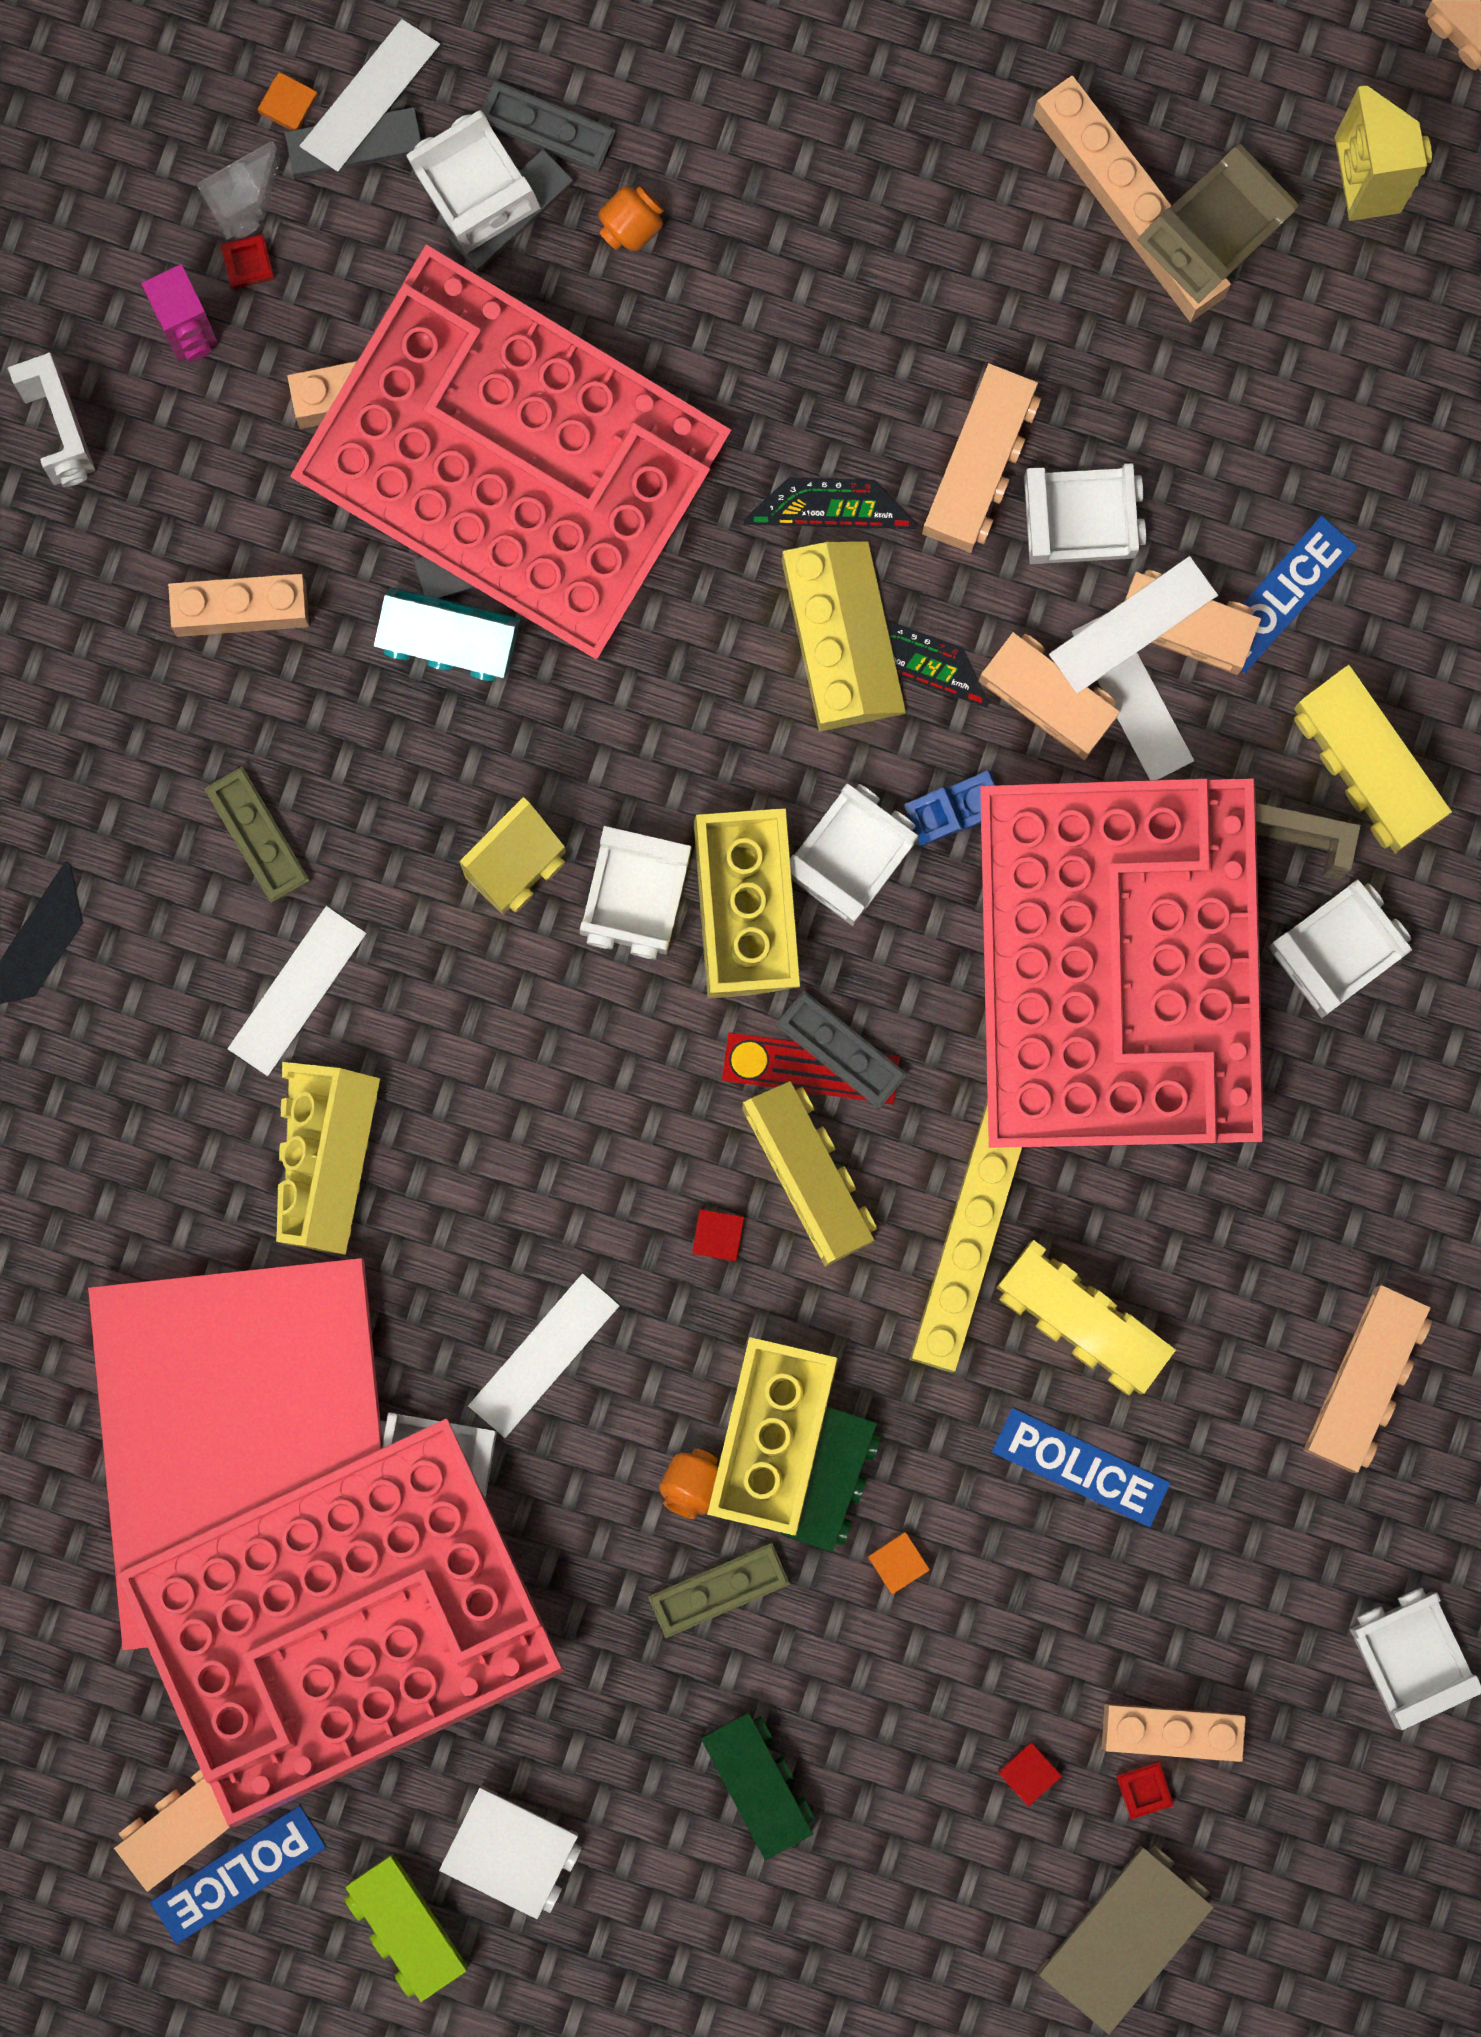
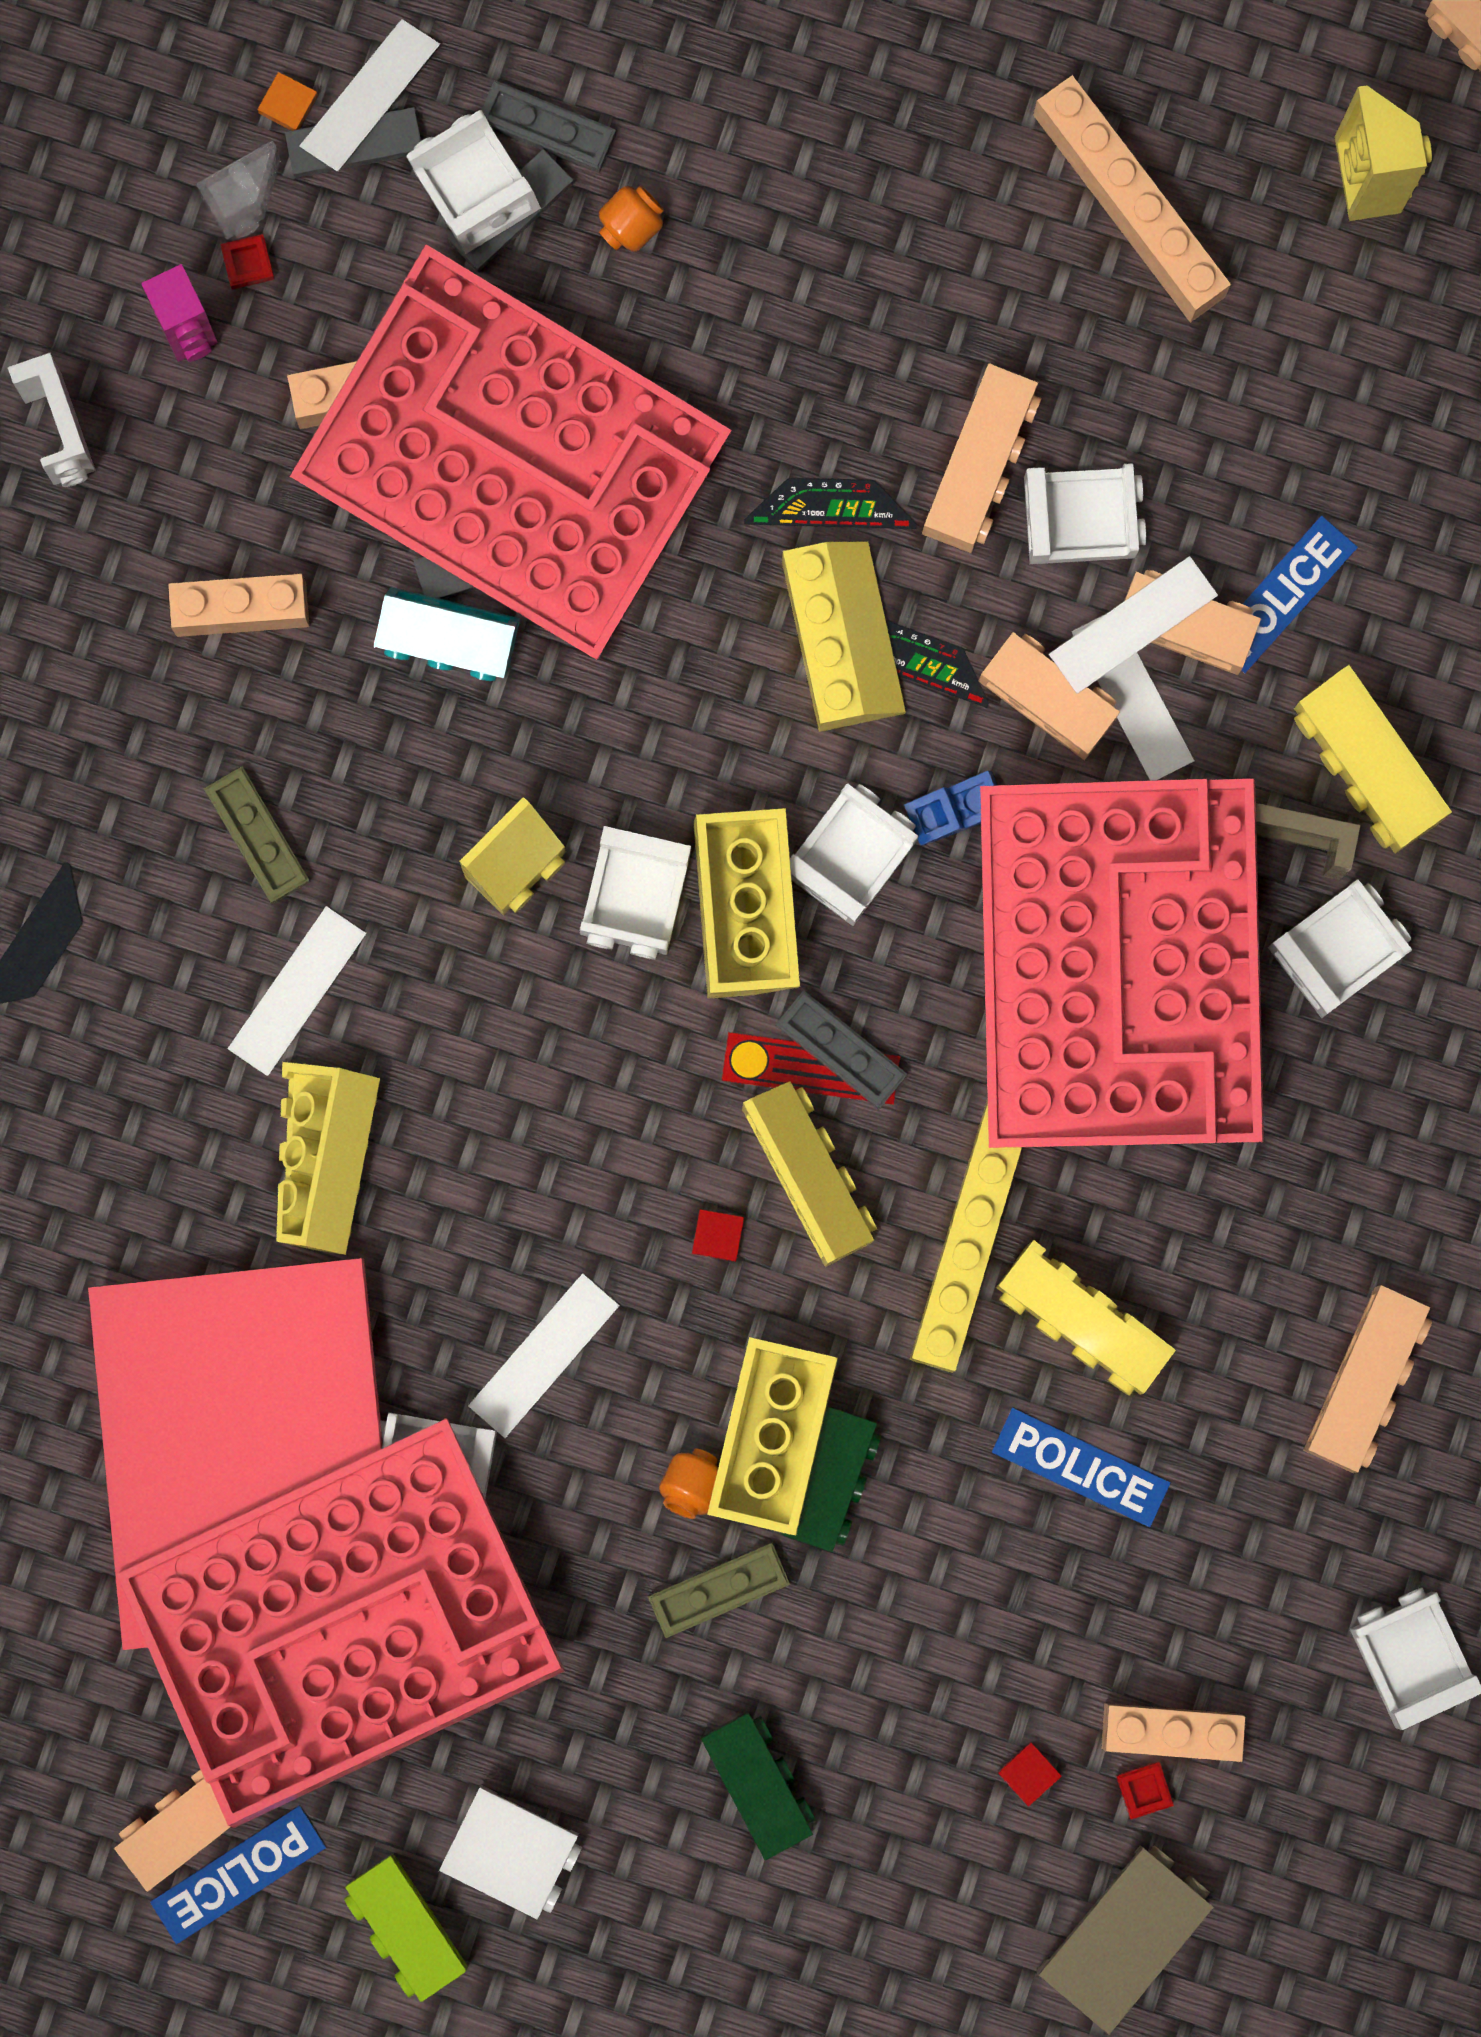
orange tile [867,1532,930,1595] -> none
dark tan panel [1137,144,1299,304] -> none

